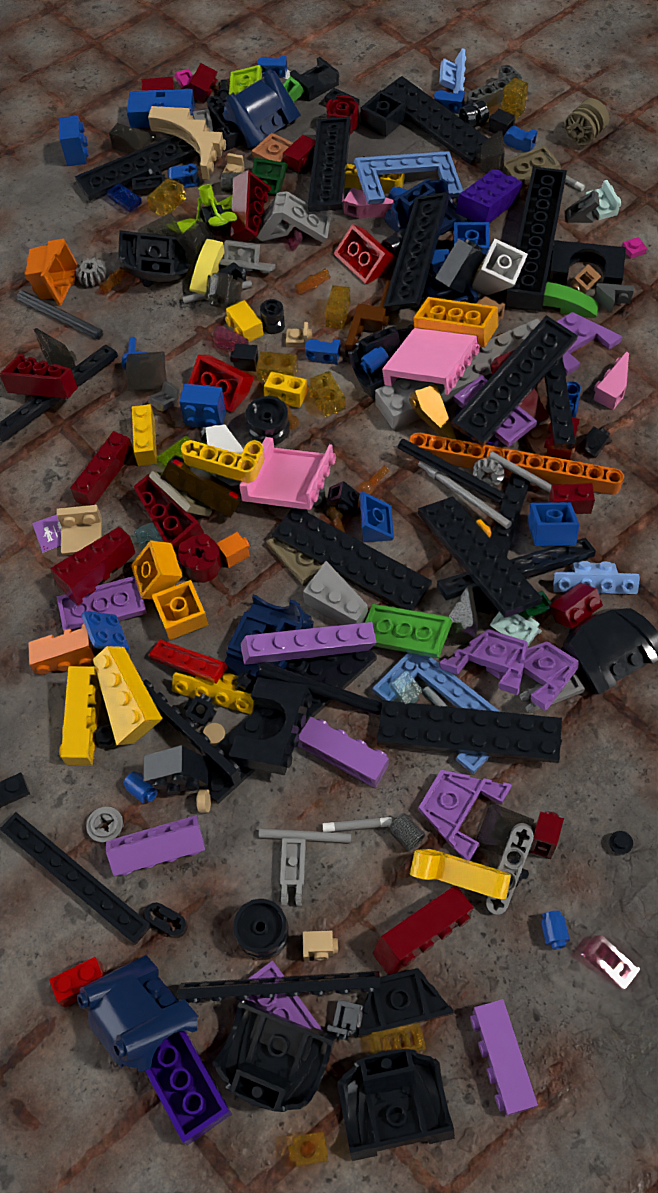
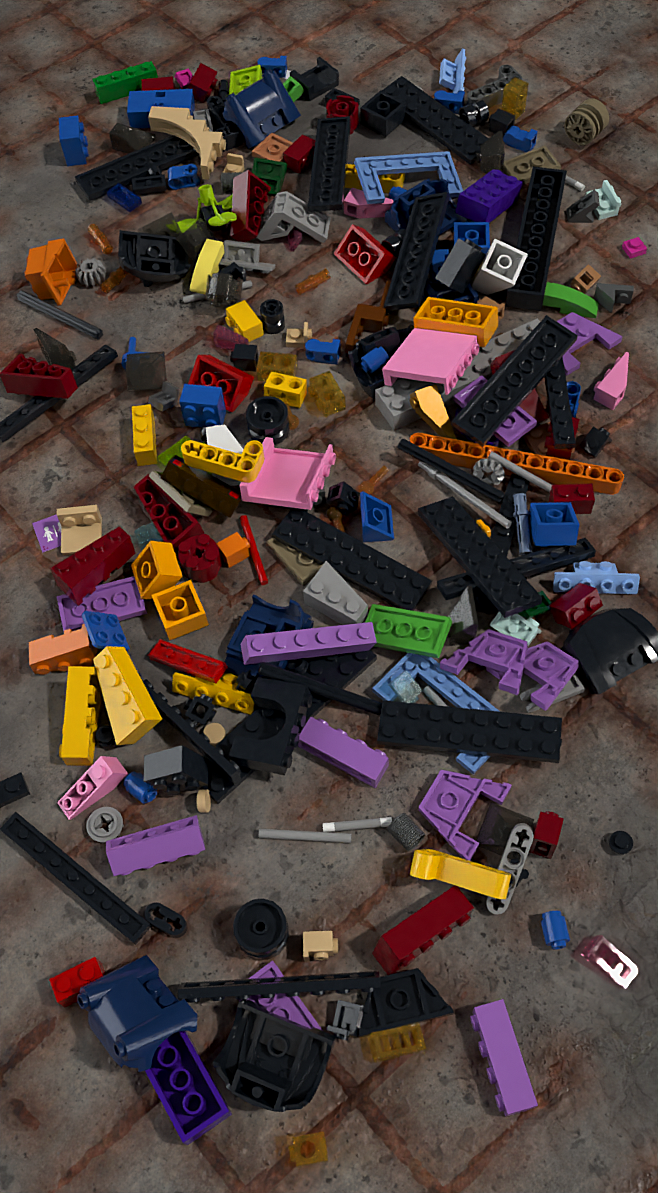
dark red brick [70,431,134,506] -> none
clear yellow brick [147,178,186,218] -> none
light grey hinge [280,838,306,906] -> none
clear yellow brick [325,285,351,329] -> none
black piece [337,1049,455,1161] -> none
black arch [548,240,626,286] -> none
none -> bright pink slope [57,756,128,820]
none -> clear orange pin [87,224,113,254]
none -> green brick [92,61,158,104]
none -> red bar [239,515,268,585]
none -> sand blue pin [513,493,532,555]

